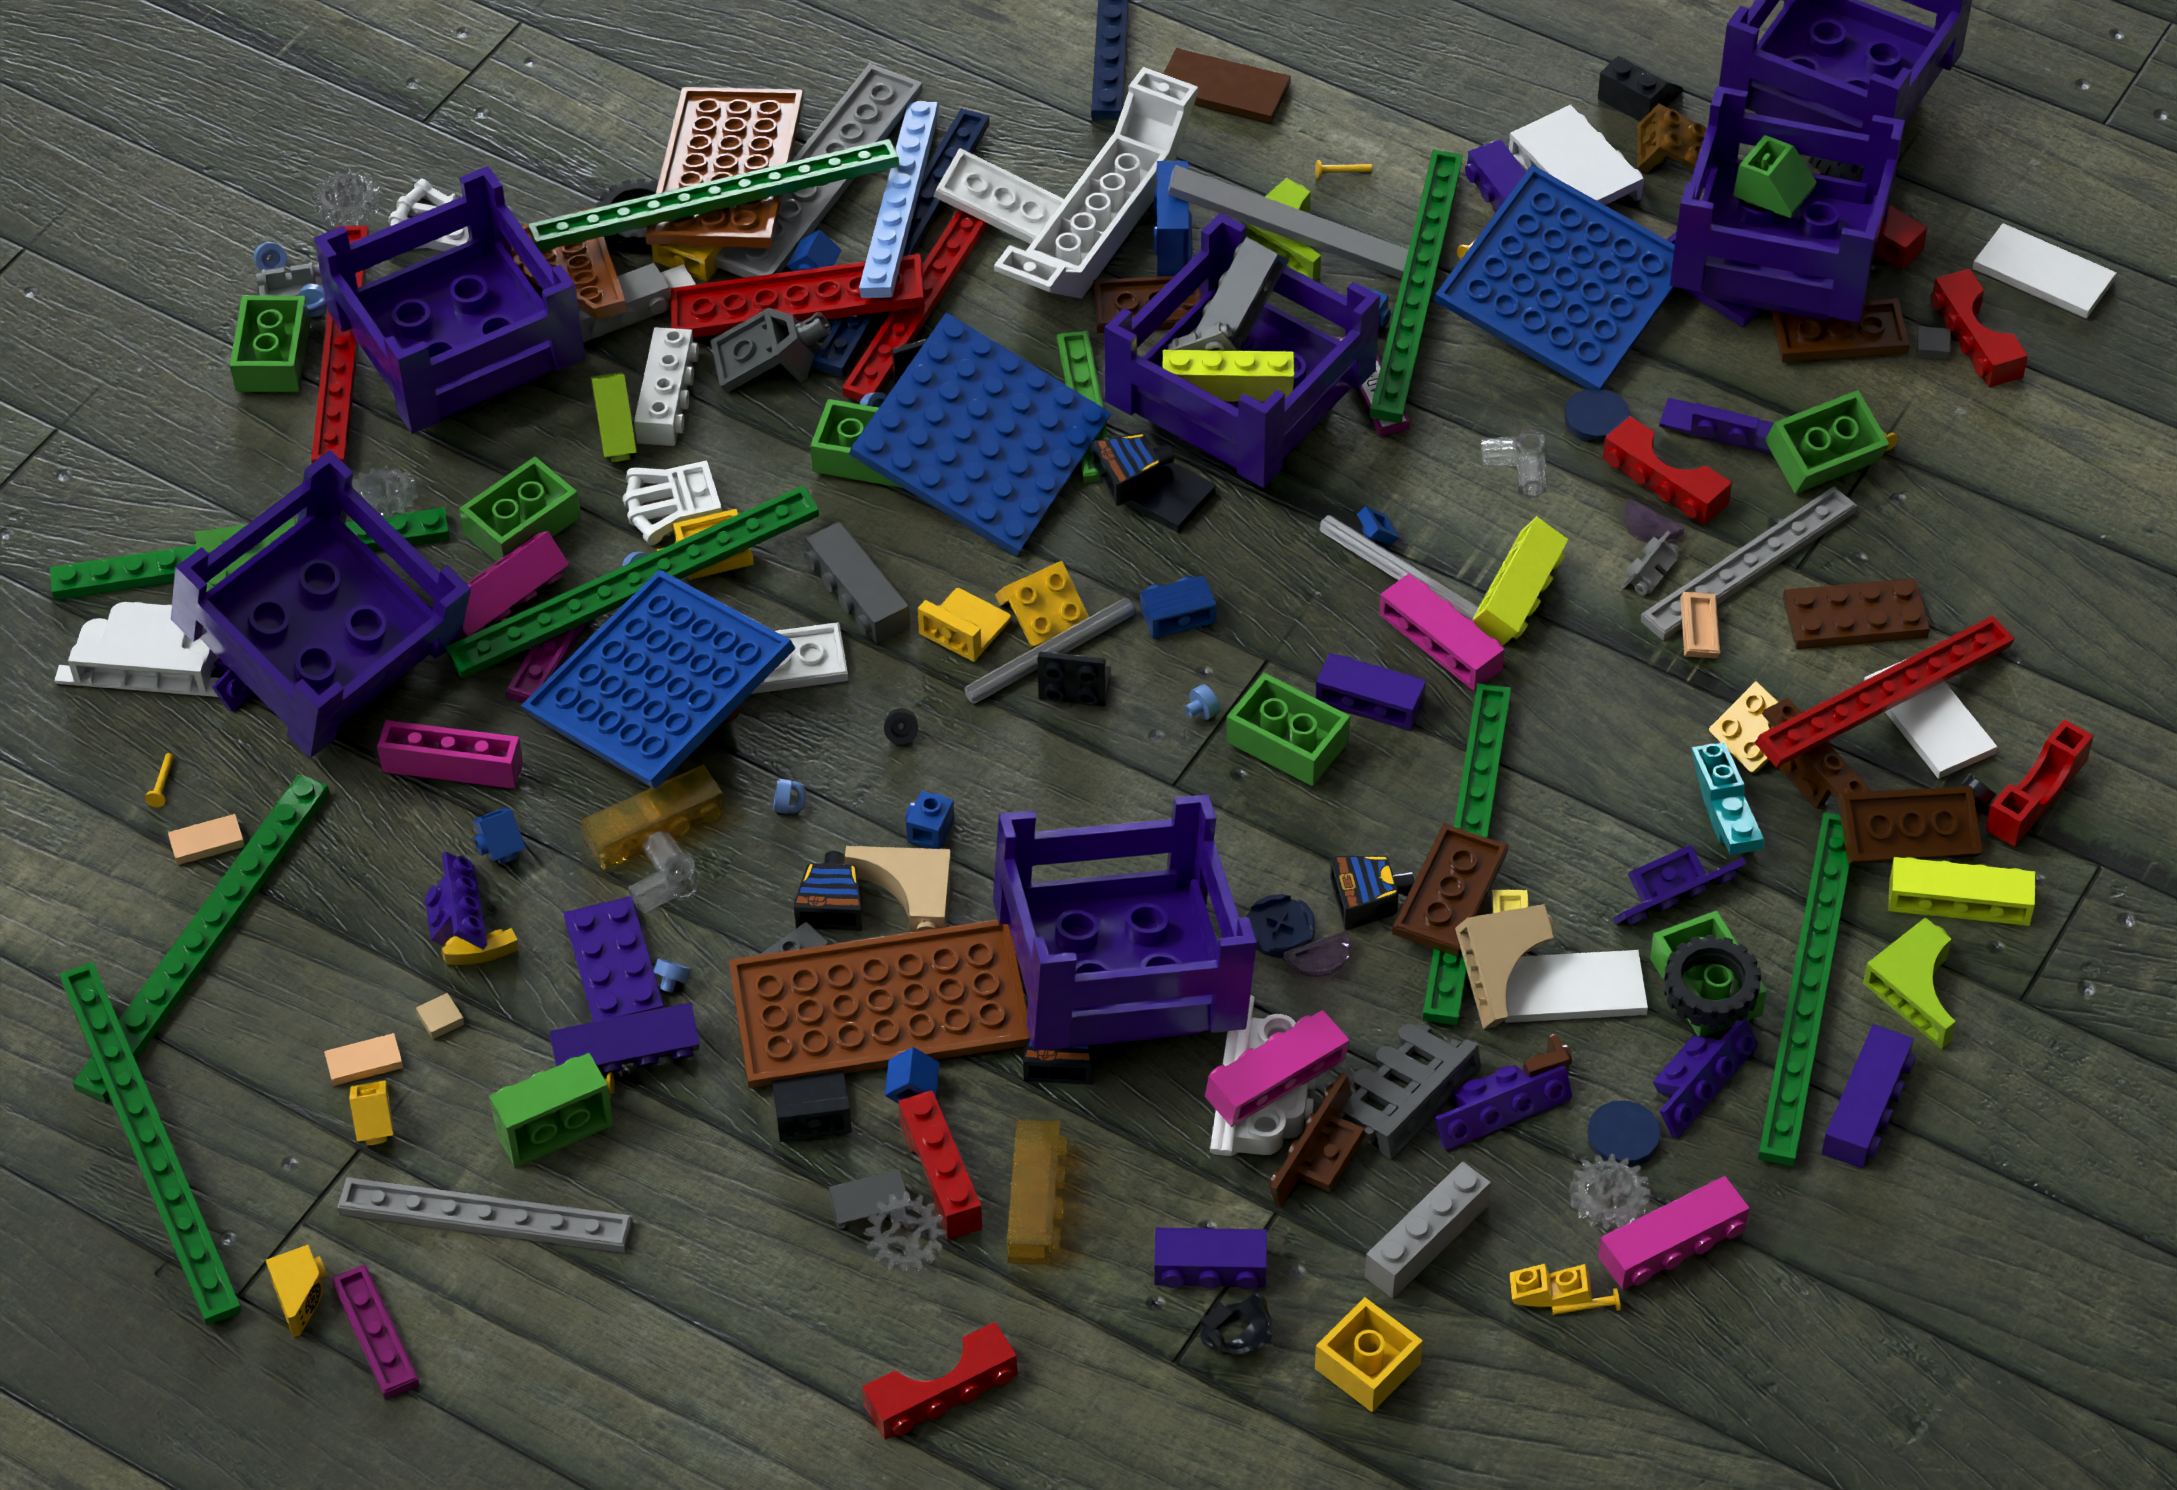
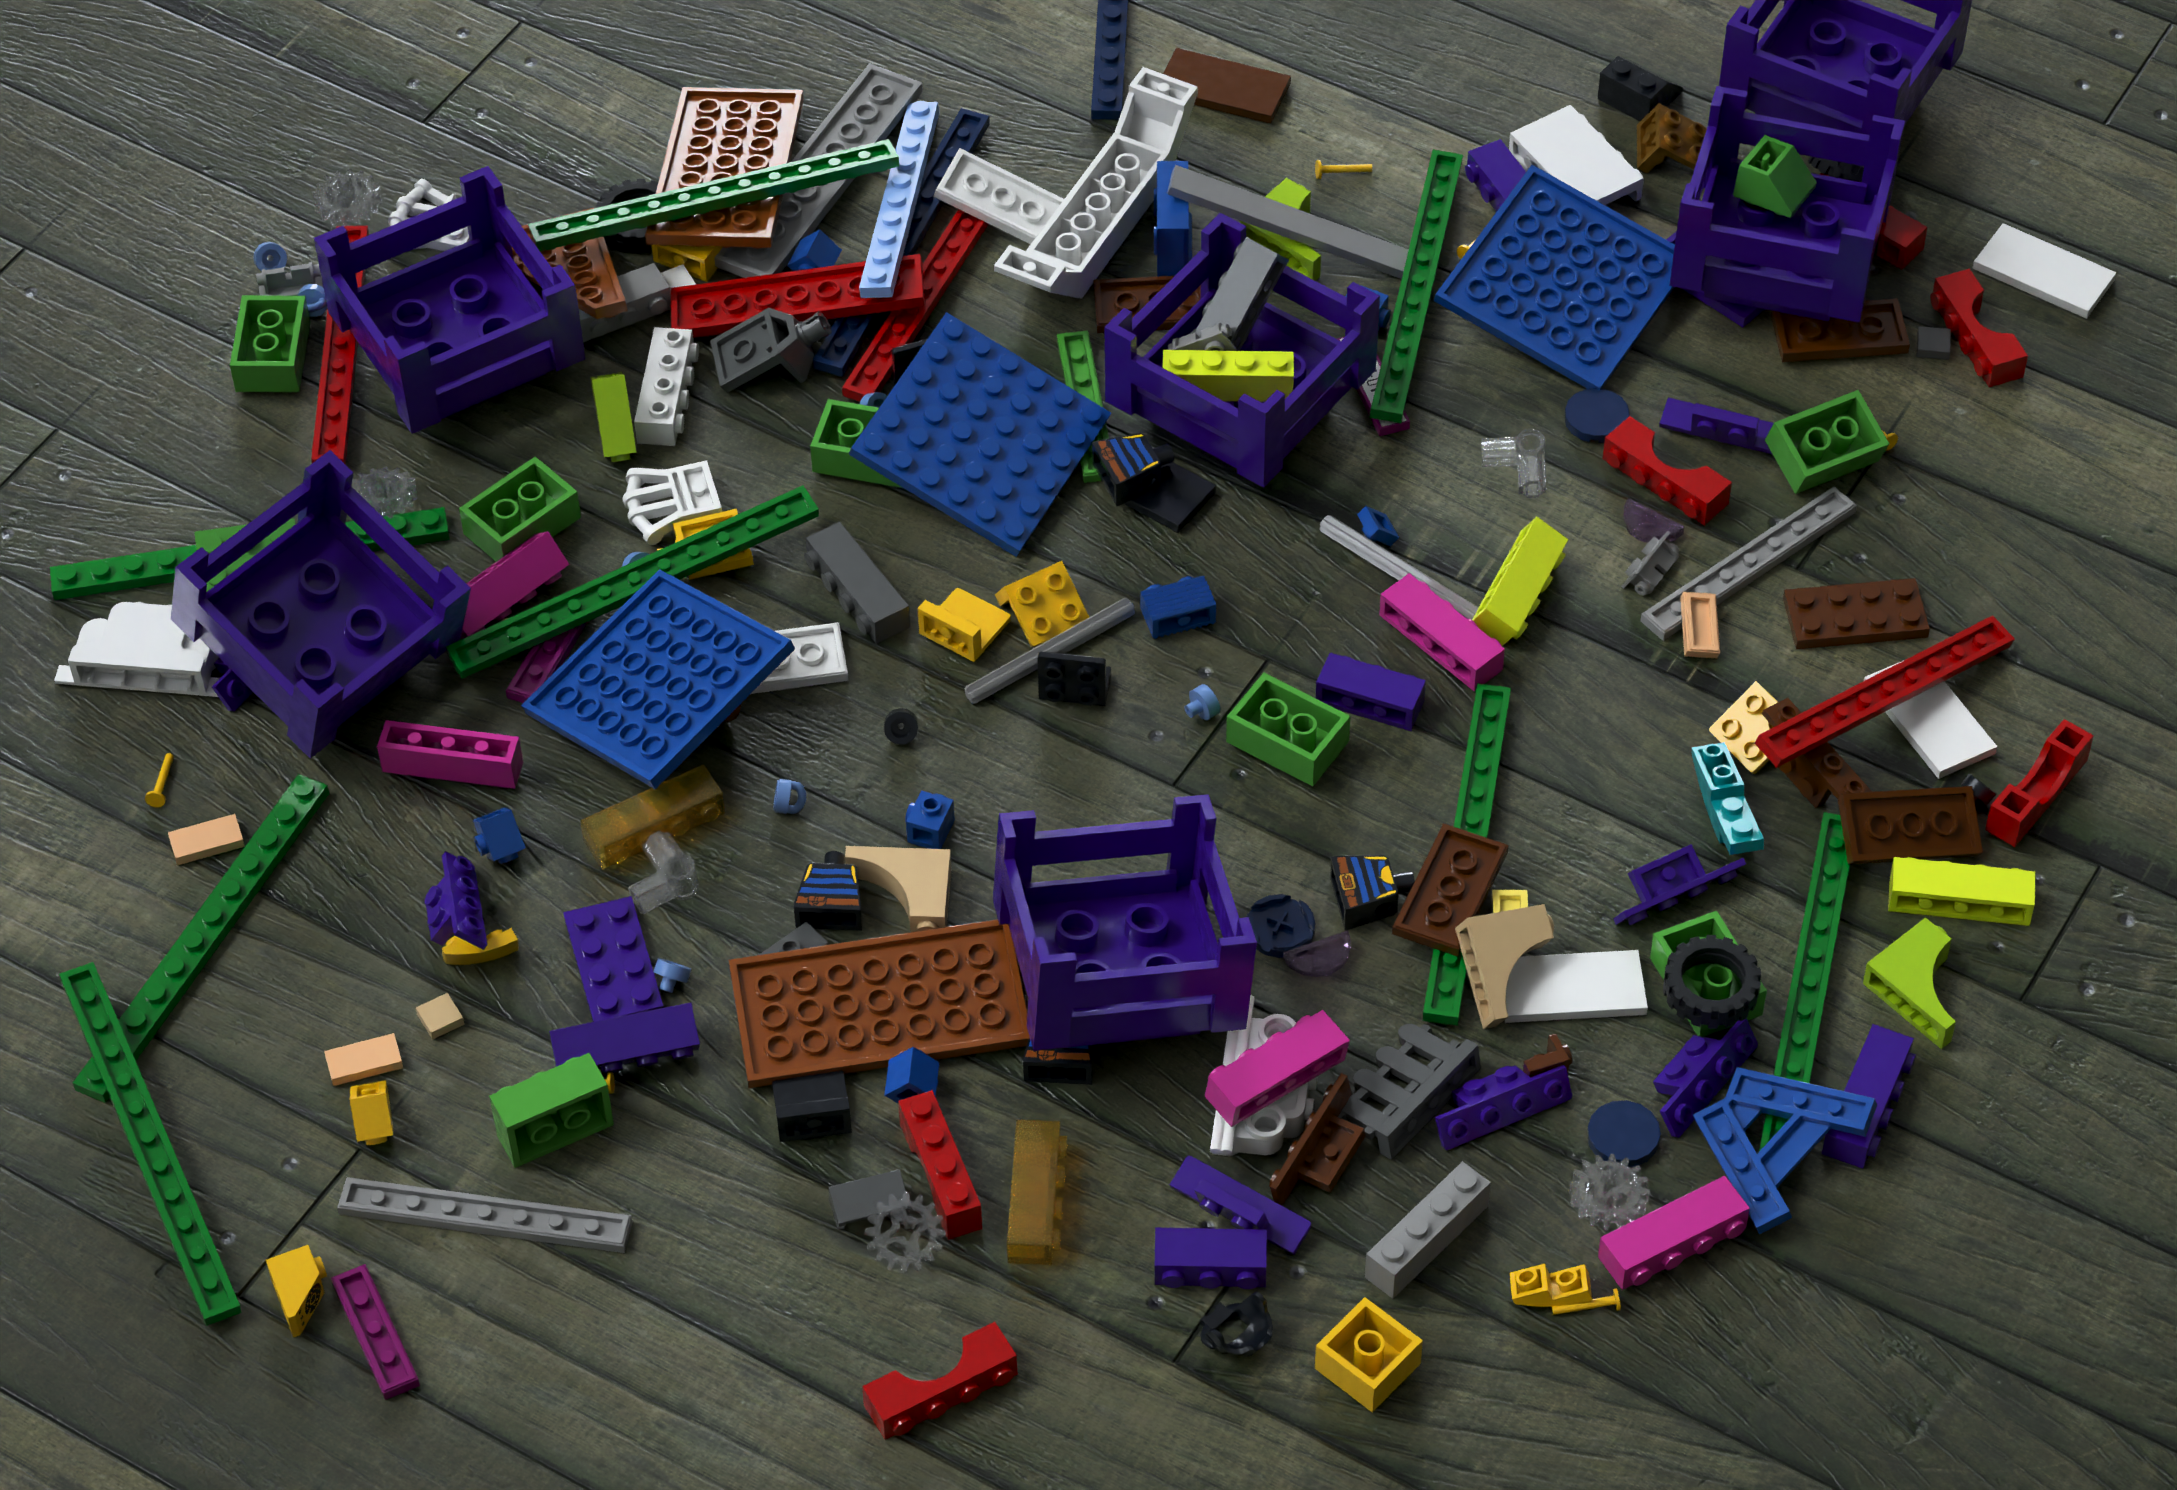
none -> dark purple bracket [1169,1155,1312,1255]
none -> blue plate [1693,1067,1877,1234]

